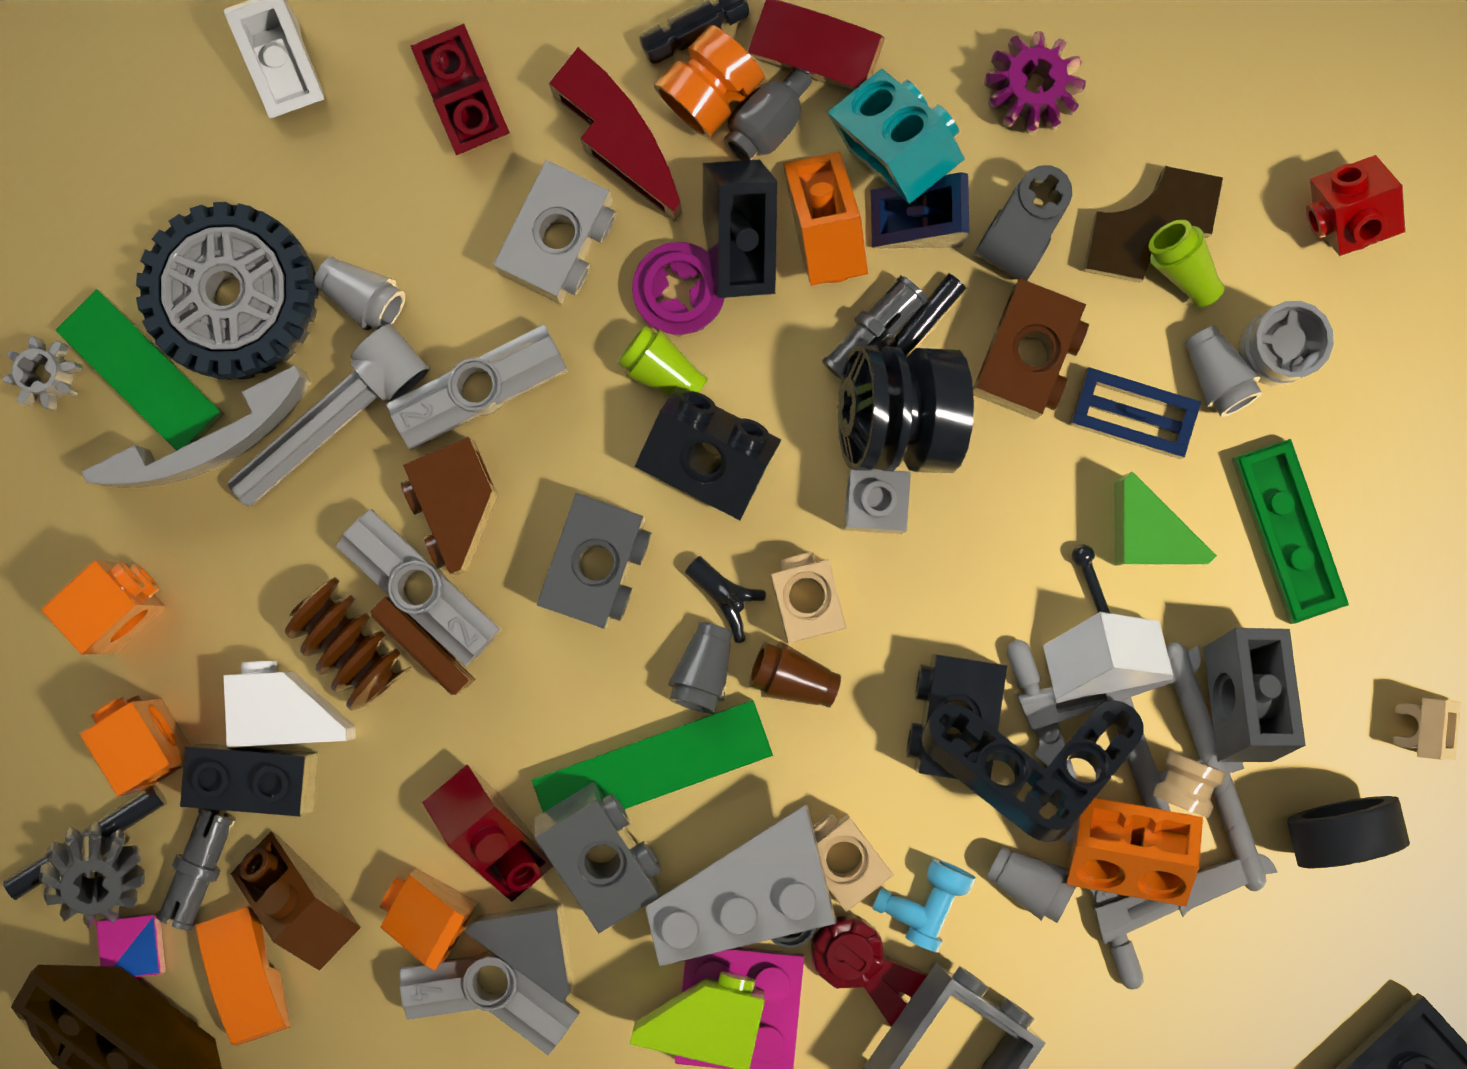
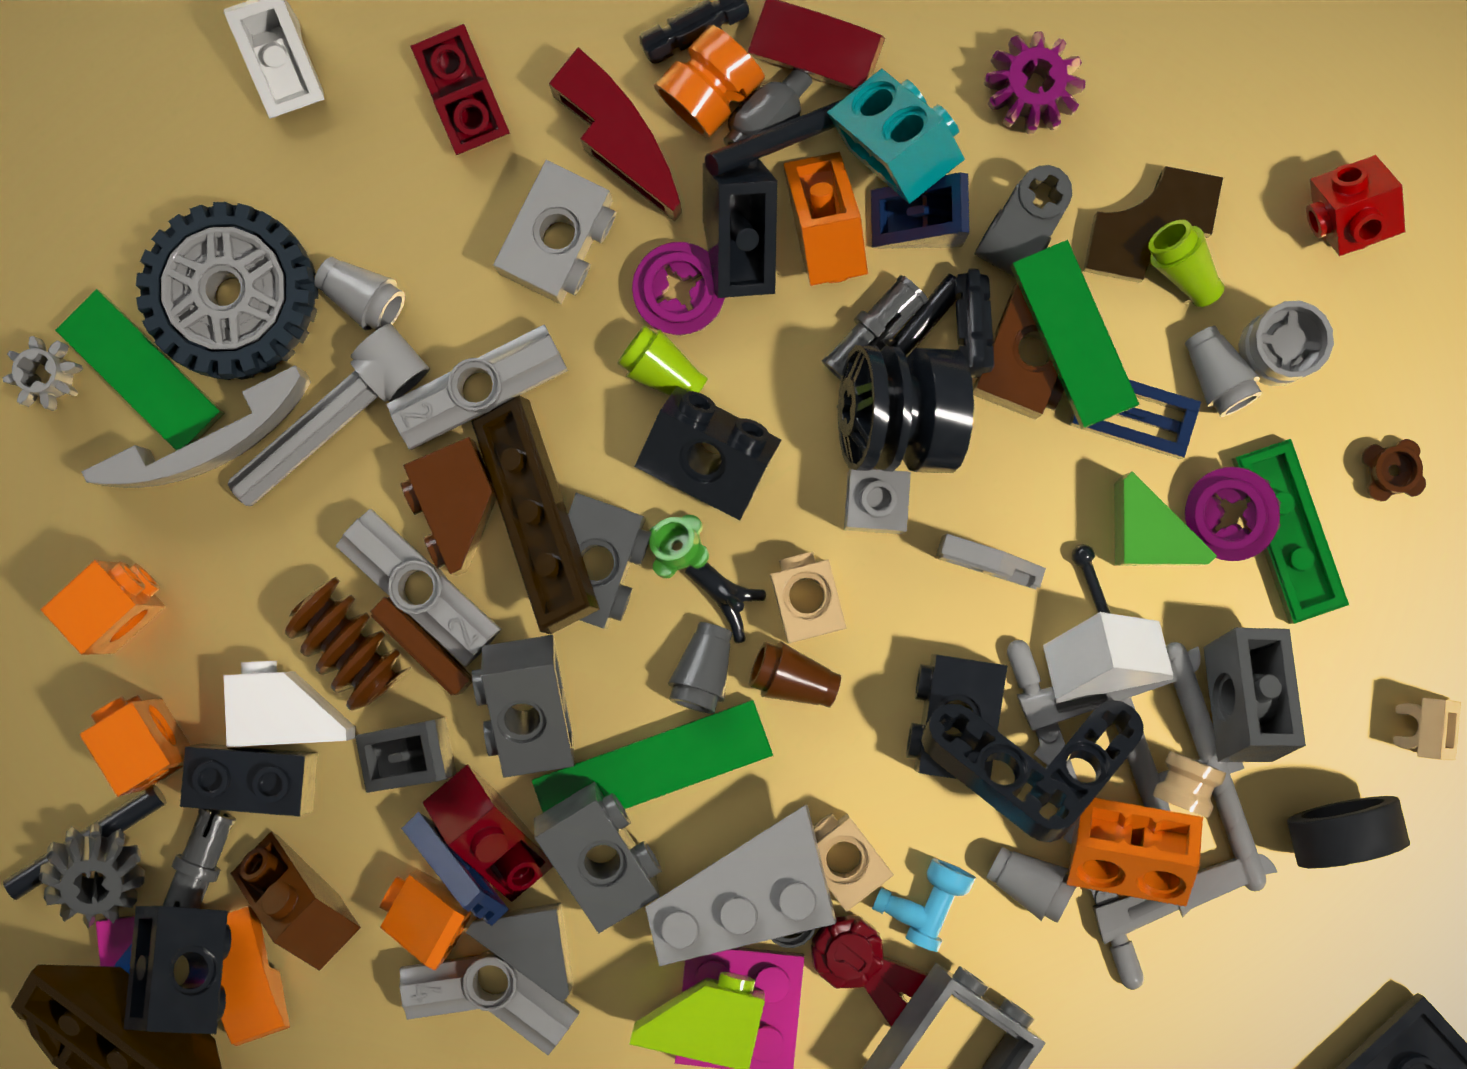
none -> black brick [123,906,232,1034]
none -> dark grey slope [355,717,456,793]
none -> dark blue tile [401,812,509,926]
none -> dark brown tile [471,395,600,635]
none -> dark grey brick [472,635,574,778]
none -> bright green plate [649,515,709,578]
none -> black bar [705,99,843,176]
none -> light grey tile [936,534,1046,590]
none -> black axle [955,268,995,378]
none -> green tile [1010,240,1139,430]
none -> magenta gear [1185,467,1281,561]
none -> reddish brown plate [1362,439,1426,502]

